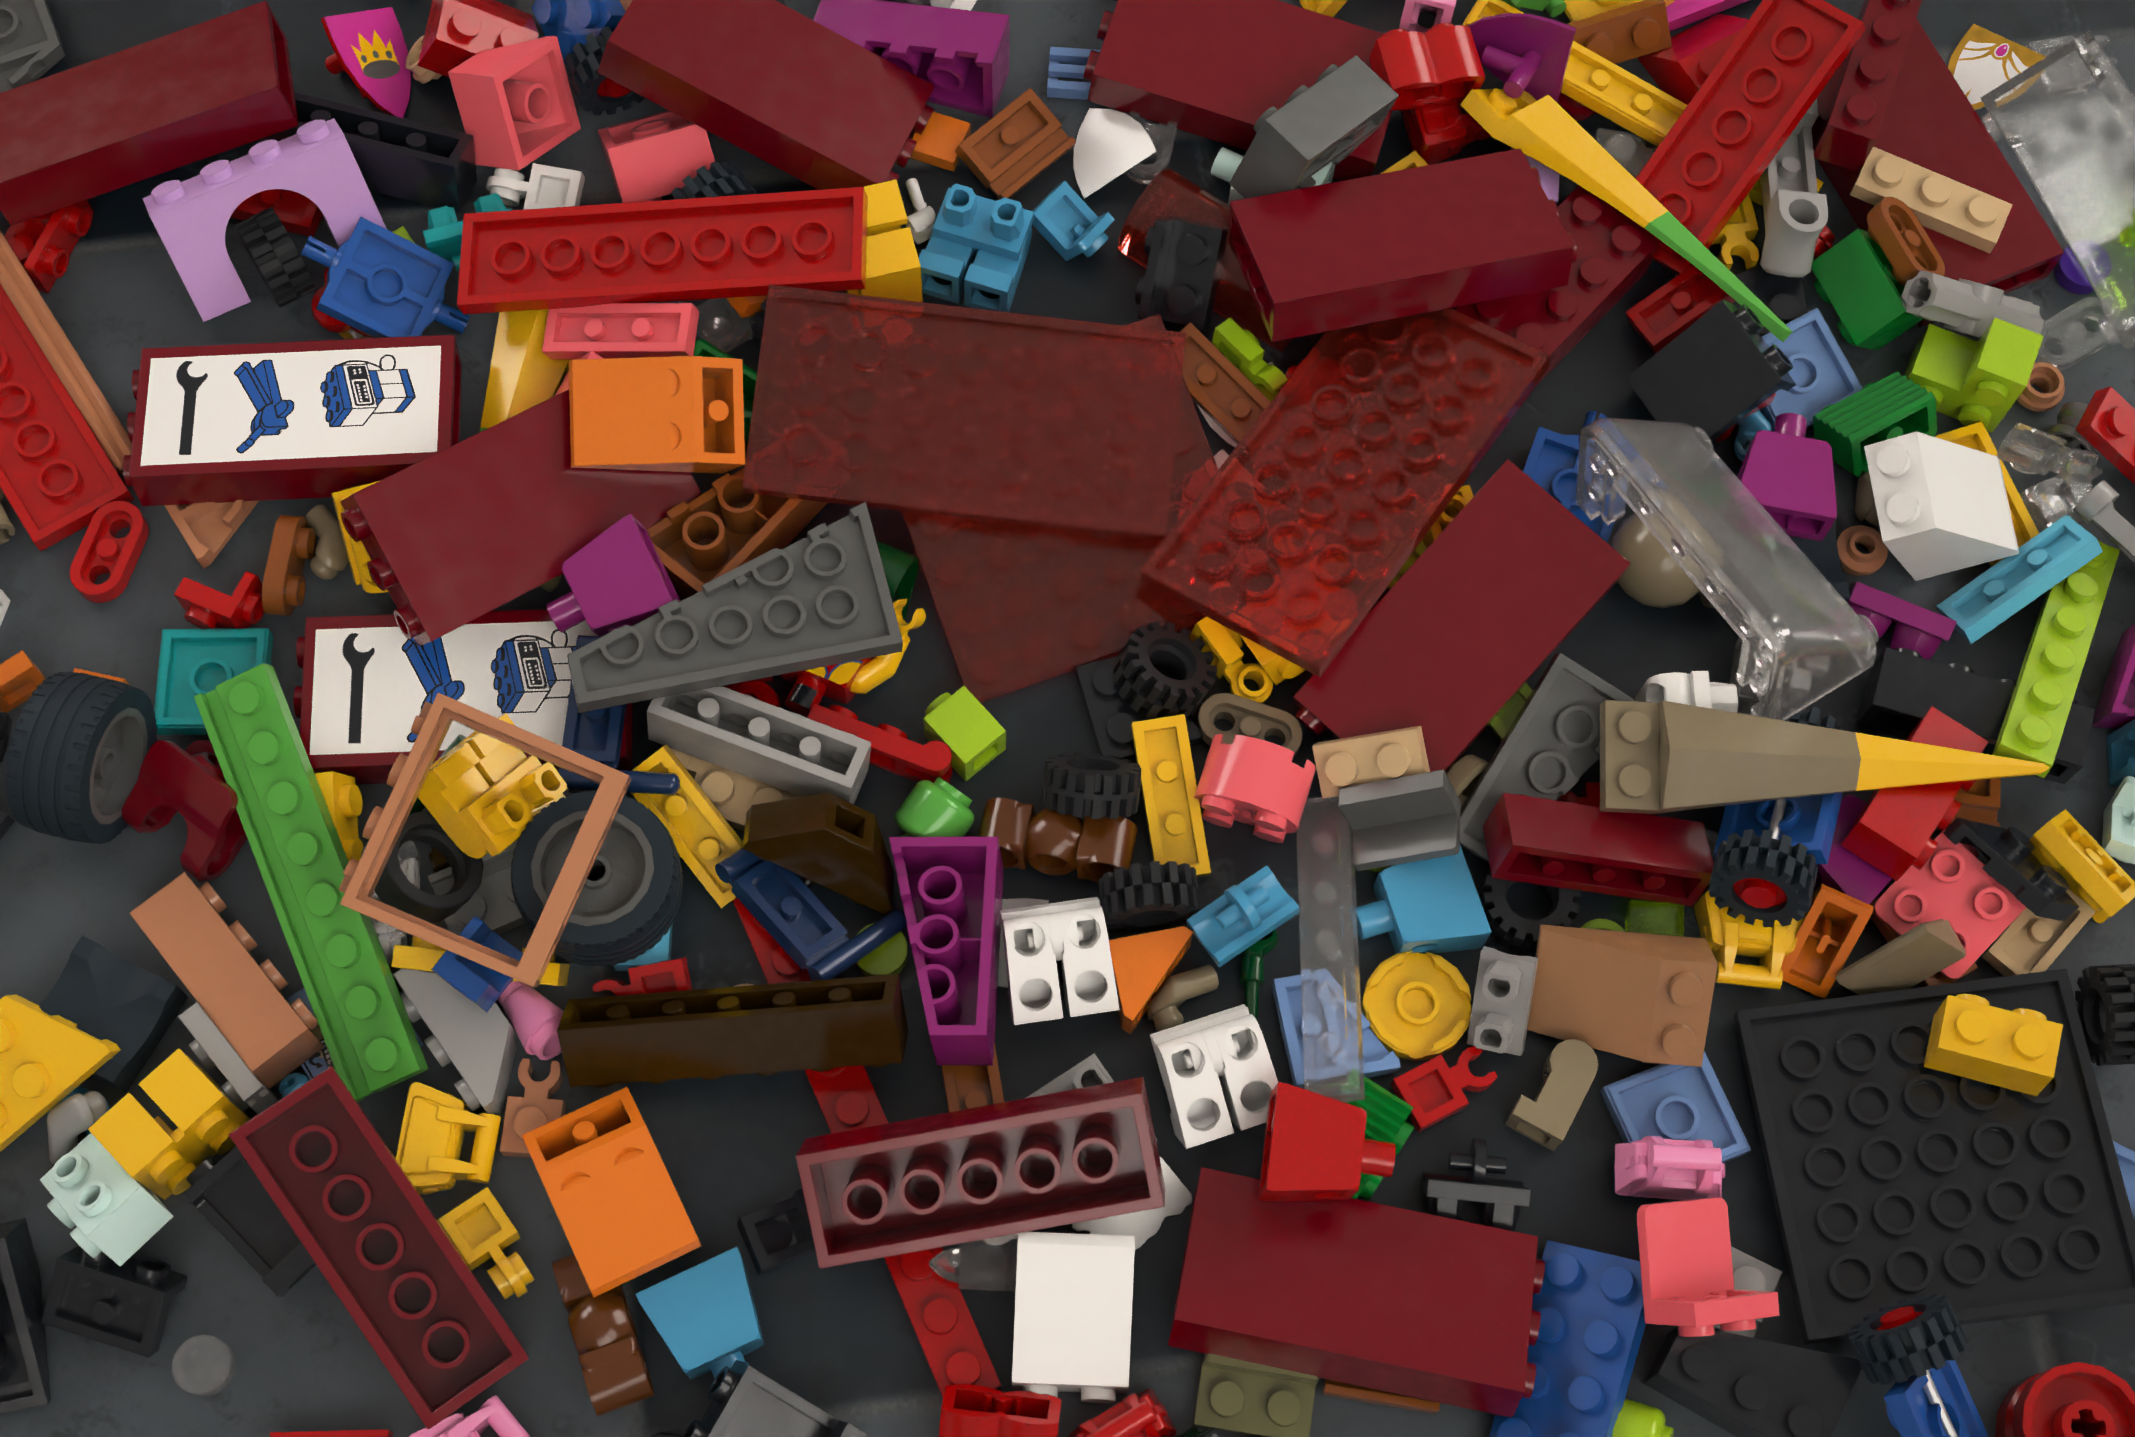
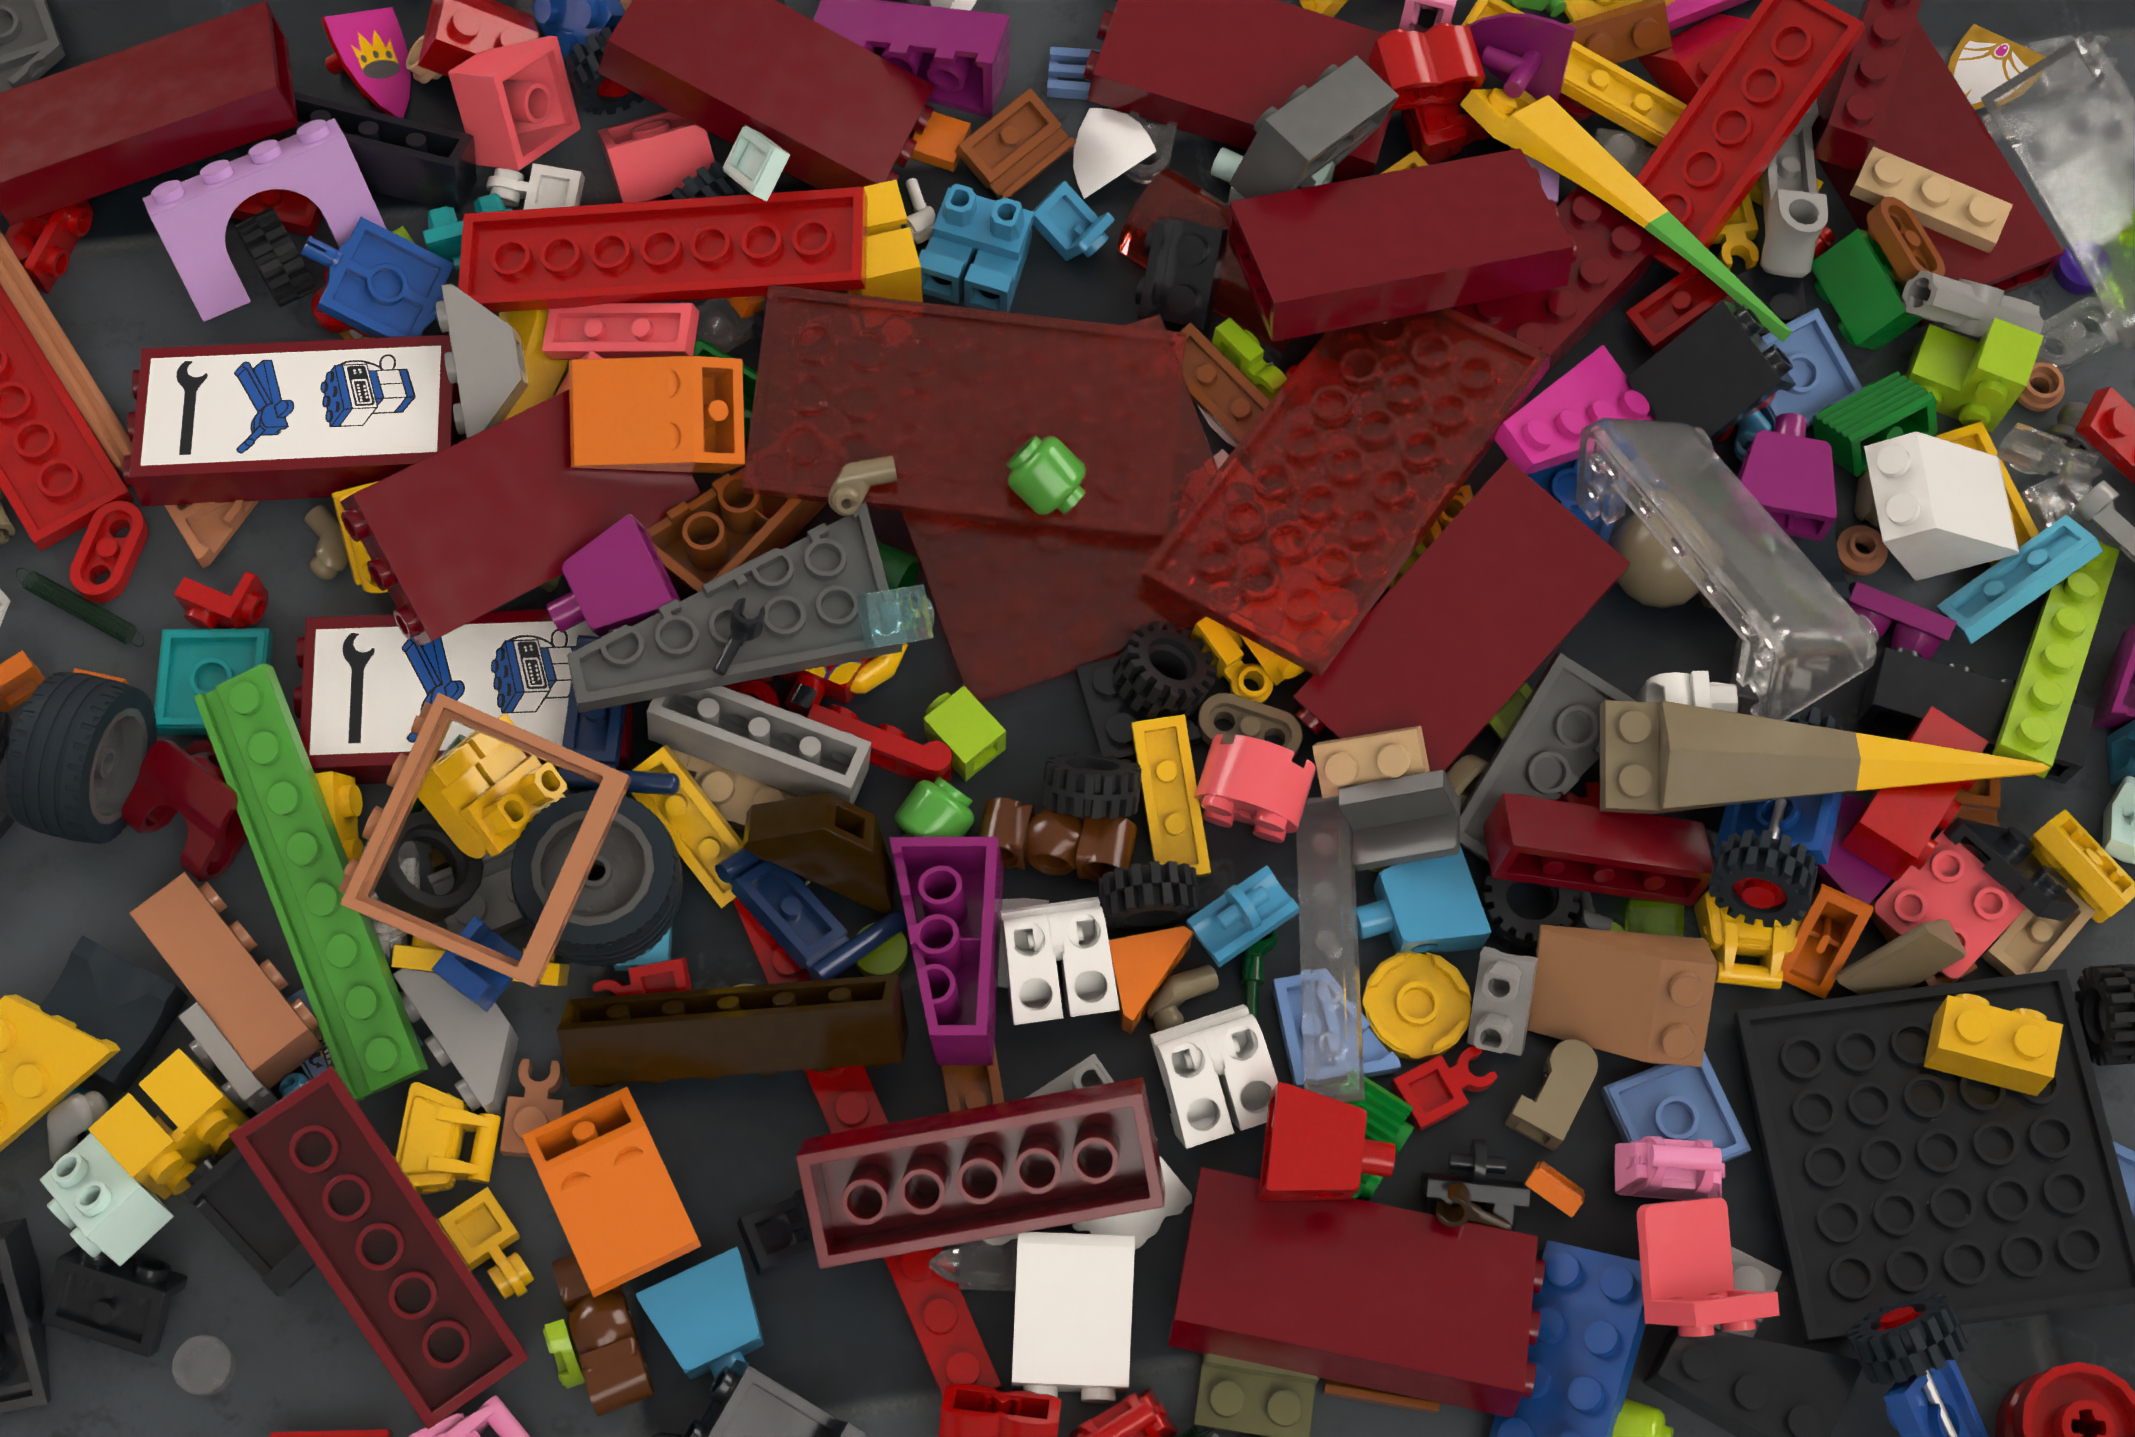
dark orange plate [262,515,316,616] -> none
bright pink cone [498,981,564,1060] -> none
none -> dark green piece [16,568,144,647]
none -> light grey slope [436,284,529,438]
none -> lime tile [543,1319,585,1389]
none -> black hand [712,598,765,676]
none -> light aqua tile [723,125,790,202]
none -> dark tan arm [828,455,897,516]
none -> clear light blue bracket [856,584,934,650]
none -> bright green head [1006,435,1086,515]
none -> dark brown hand [1436,1183,1511,1231]
none -> dark pink wing [1492,345,1659,475]
none -> orange tile [1524,1160,1585,1218]
none -> dark grey hand [1576,890,1613,930]

